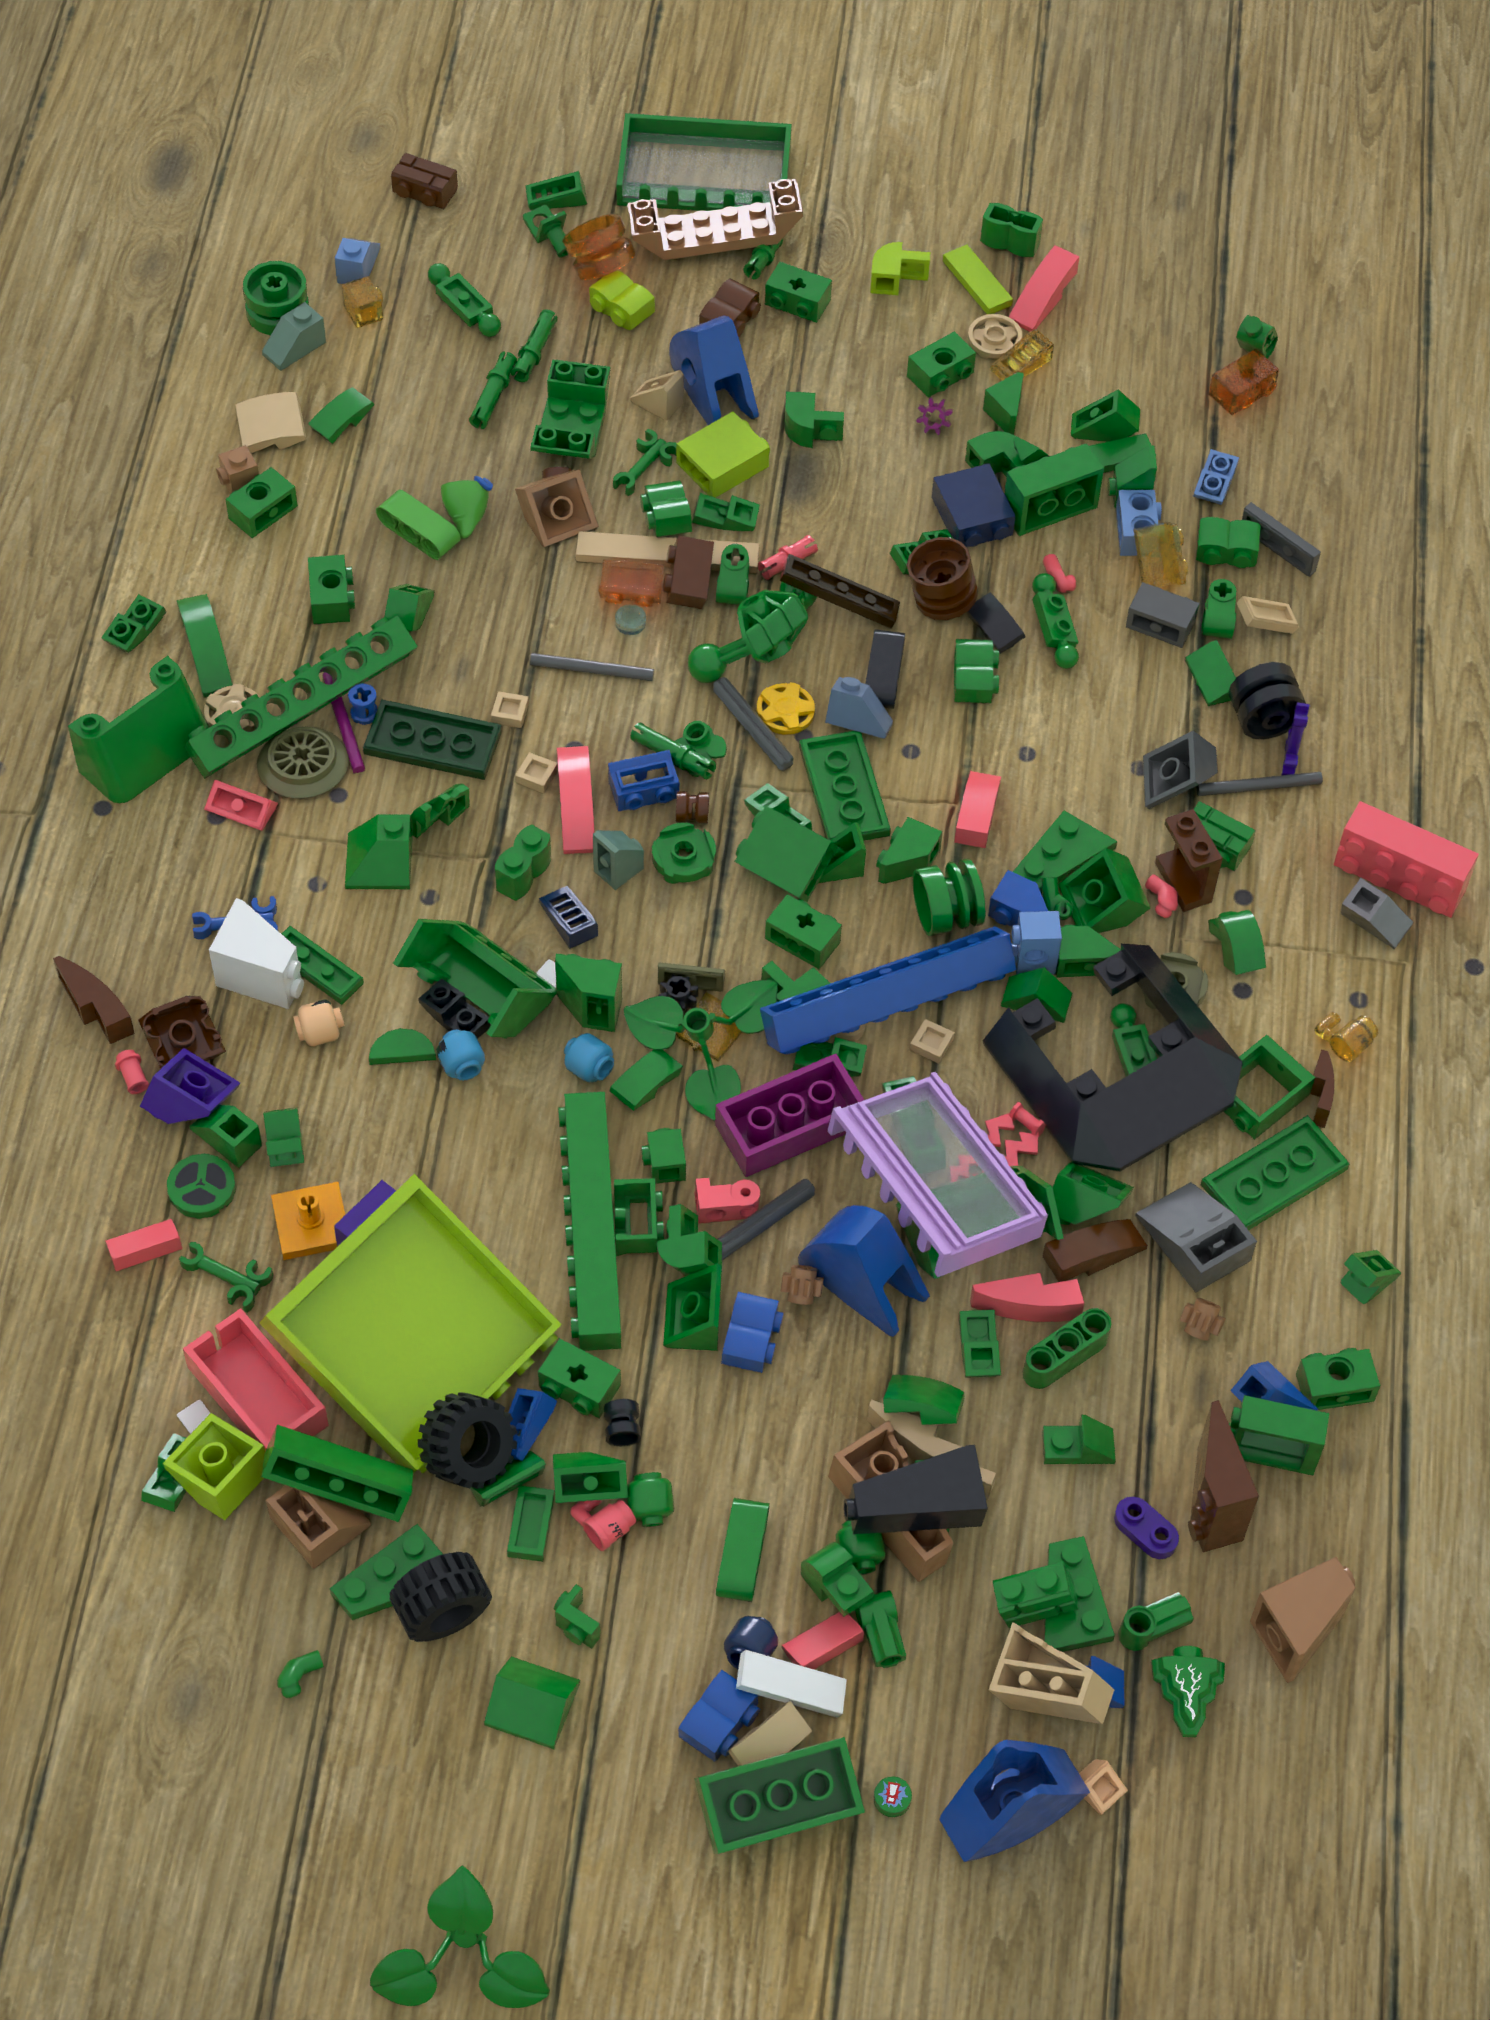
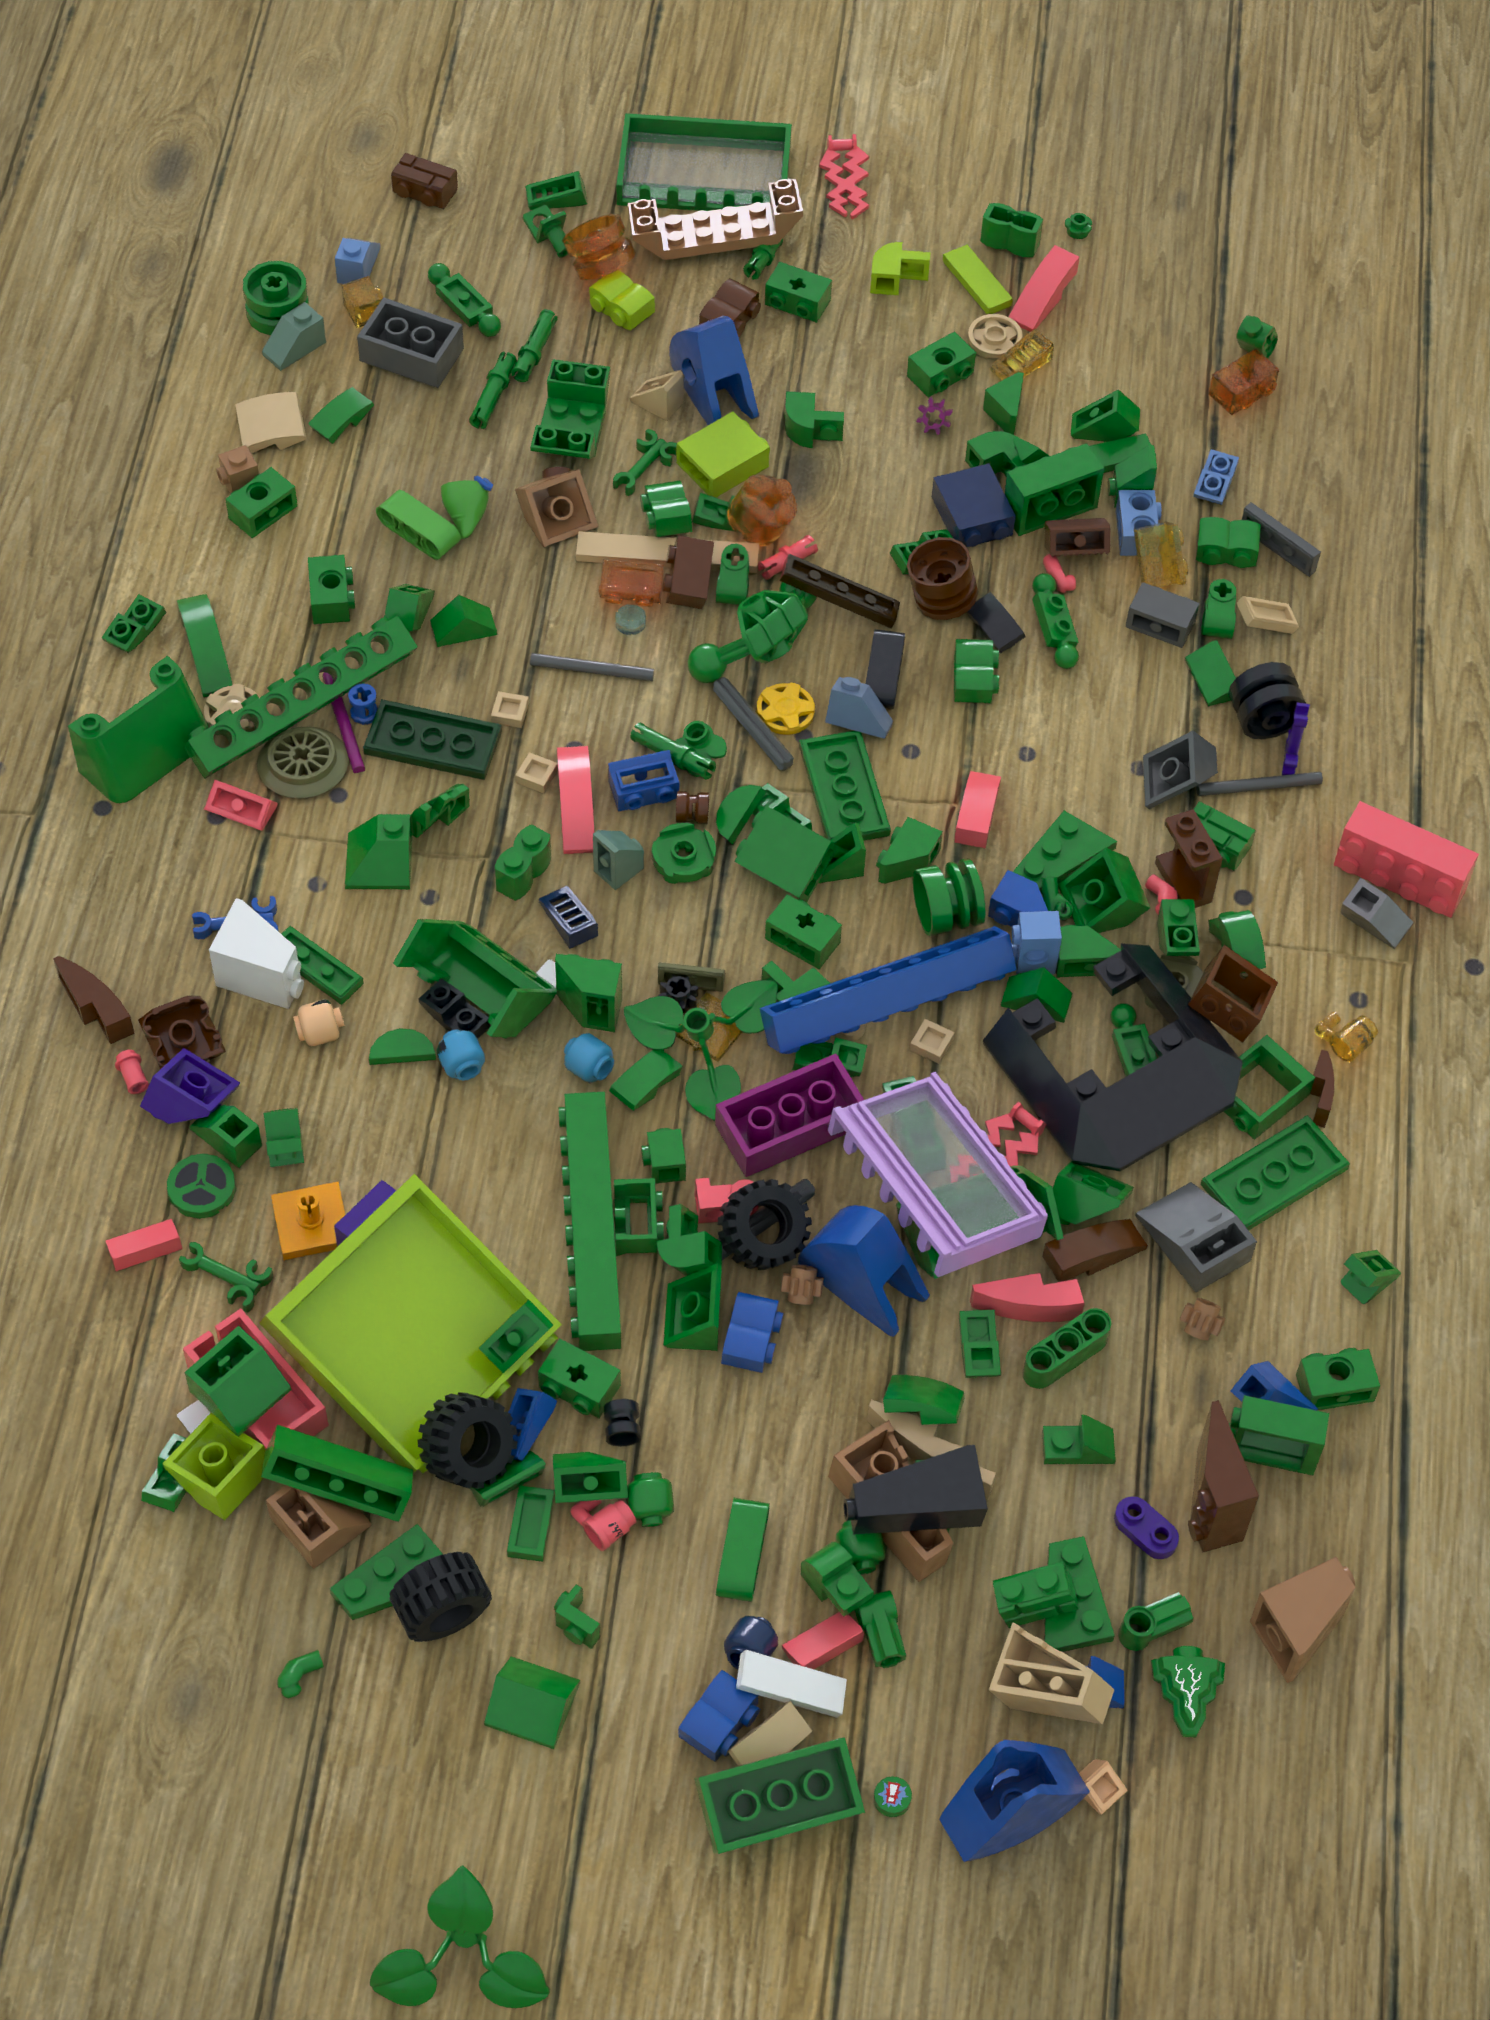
none -> green slope [184,1325,292,1437]
none -> dark grey brick [357,297,464,388]
none -> green slope [430,594,497,647]
none -> green slope [479,1299,553,1373]
none -> green tile [716,785,766,845]
none -> black tyre [717,1179,812,1270]
none -> clear orange brick [727,475,797,546]
none -> coral piece [819,134,869,219]
none -> reddish brown brick [1045,518,1110,557]
none -> green plate [1065,213,1092,239]
none -> green slope [1157,899,1200,956]
none -> reddish brown window [1188,945,1278,1043]

